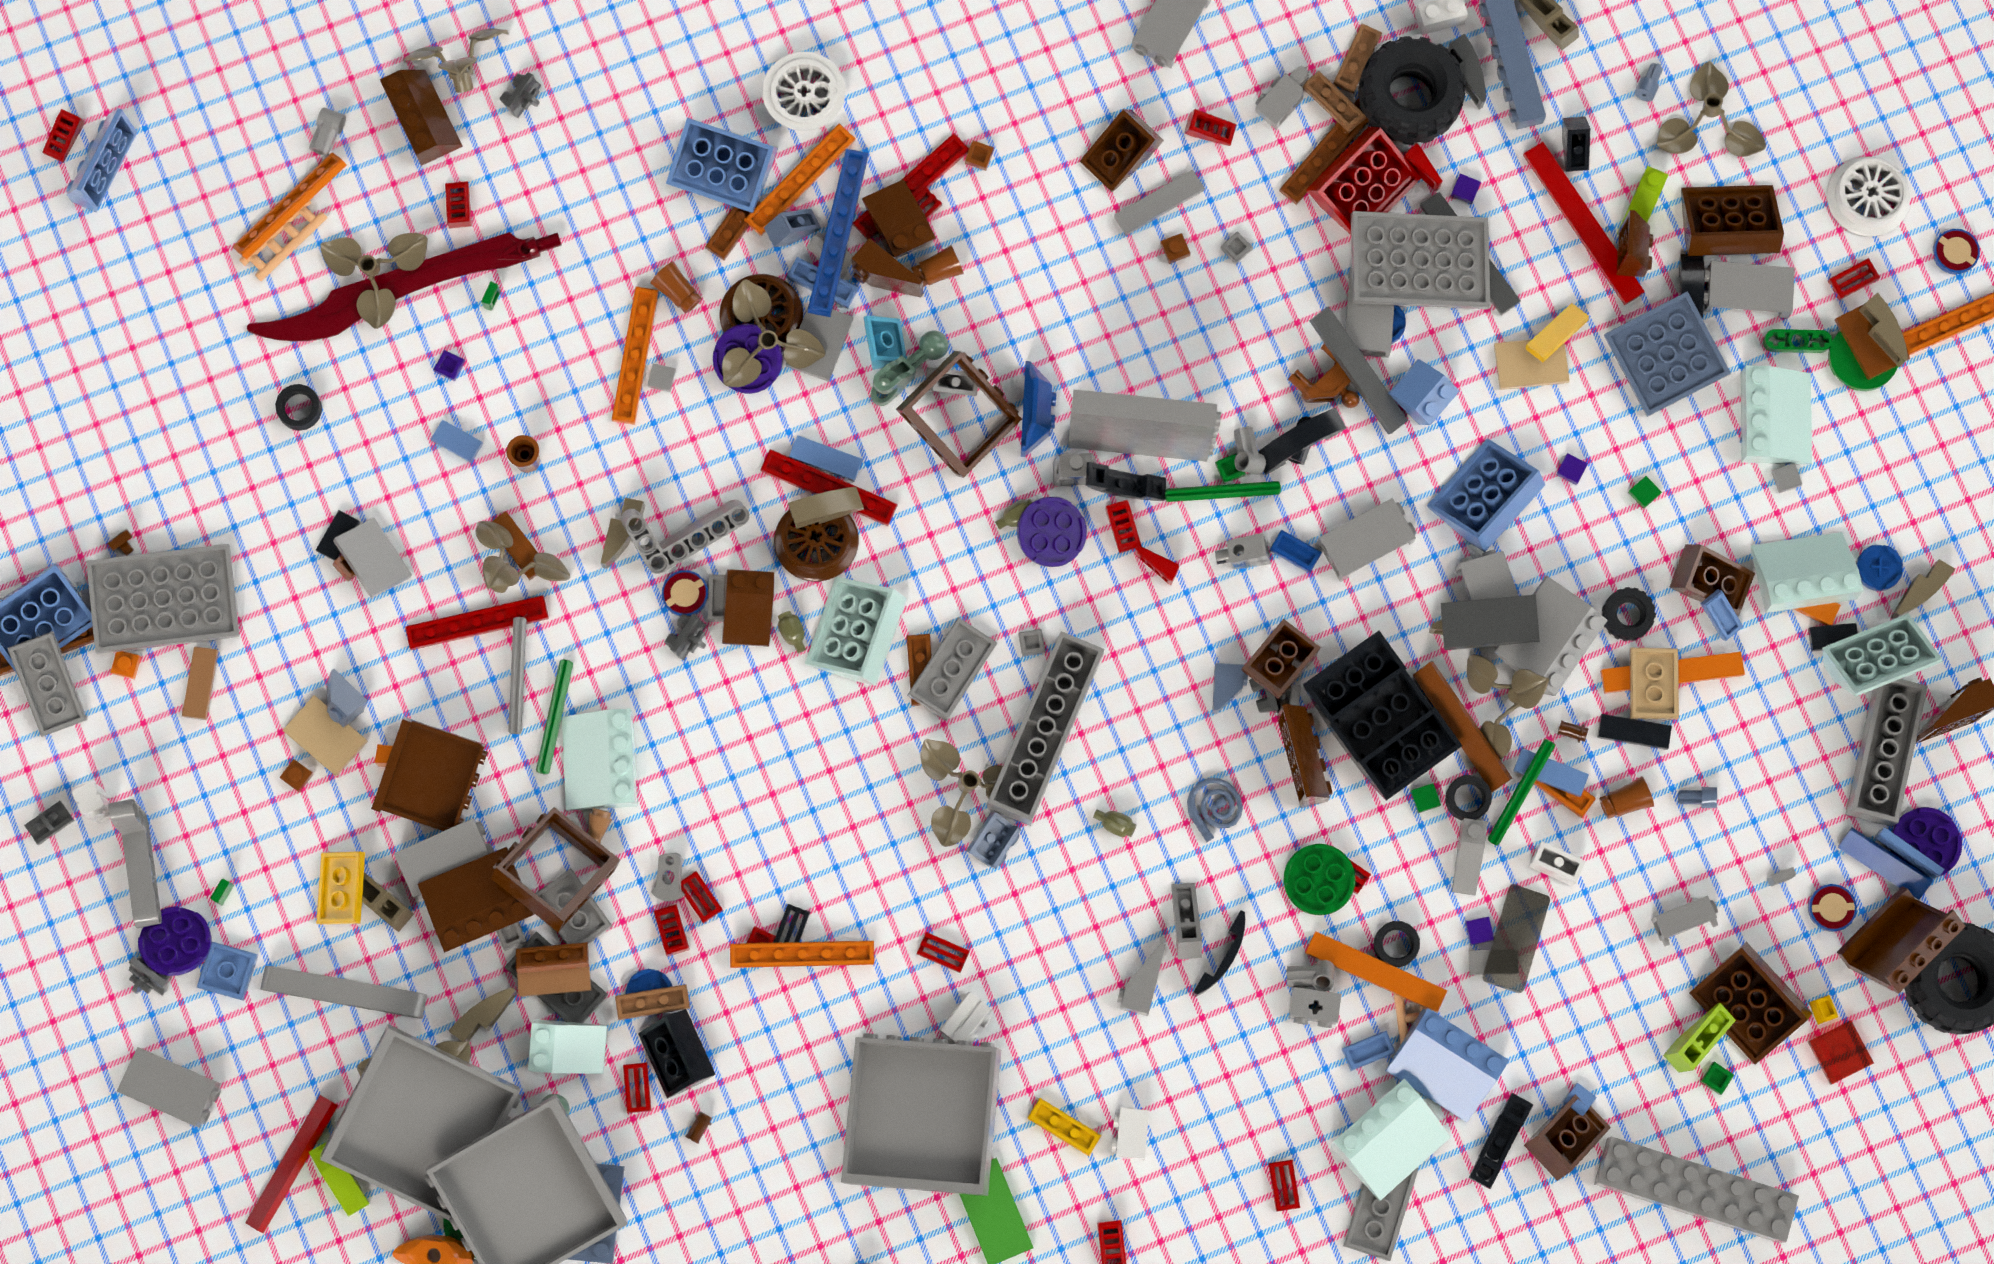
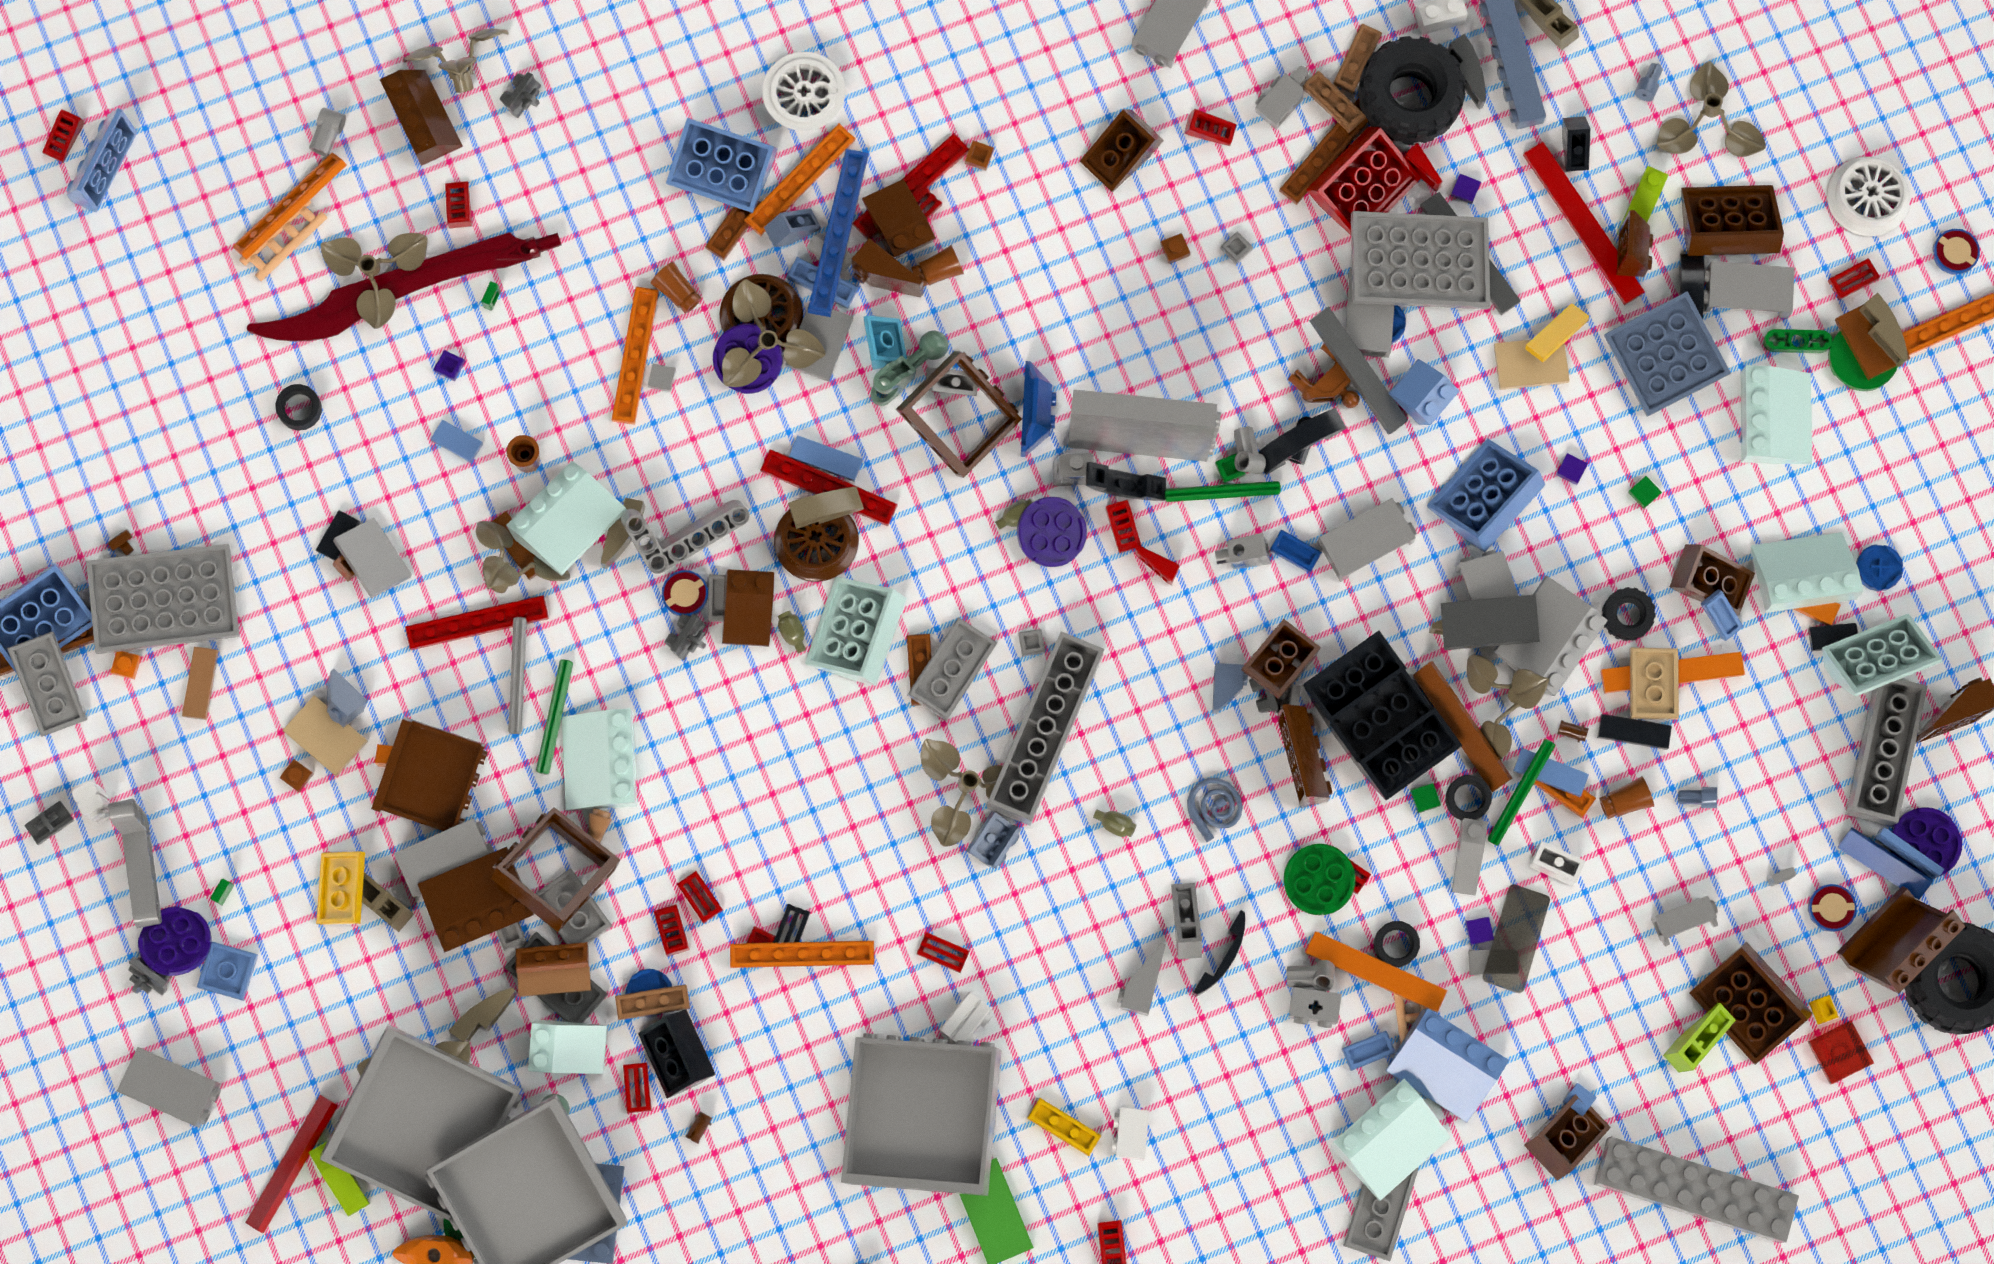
light grey beam [260,965,427,1019] -> none
light grey piece [651,853,686,901] -> none
light grey tile [1114,170,1205,236] -> none
red tile [1268,1160,1300,1212] -> none
black slope [1468,1093,1534,1189] -> none
green tile [1700,1061,1734,1095] -> none
light grey tile [1771,463,1803,493] -> none
dark tan slope [1891,559,1955,619] -> none
none -> light aqua slope [506,461,627,576]

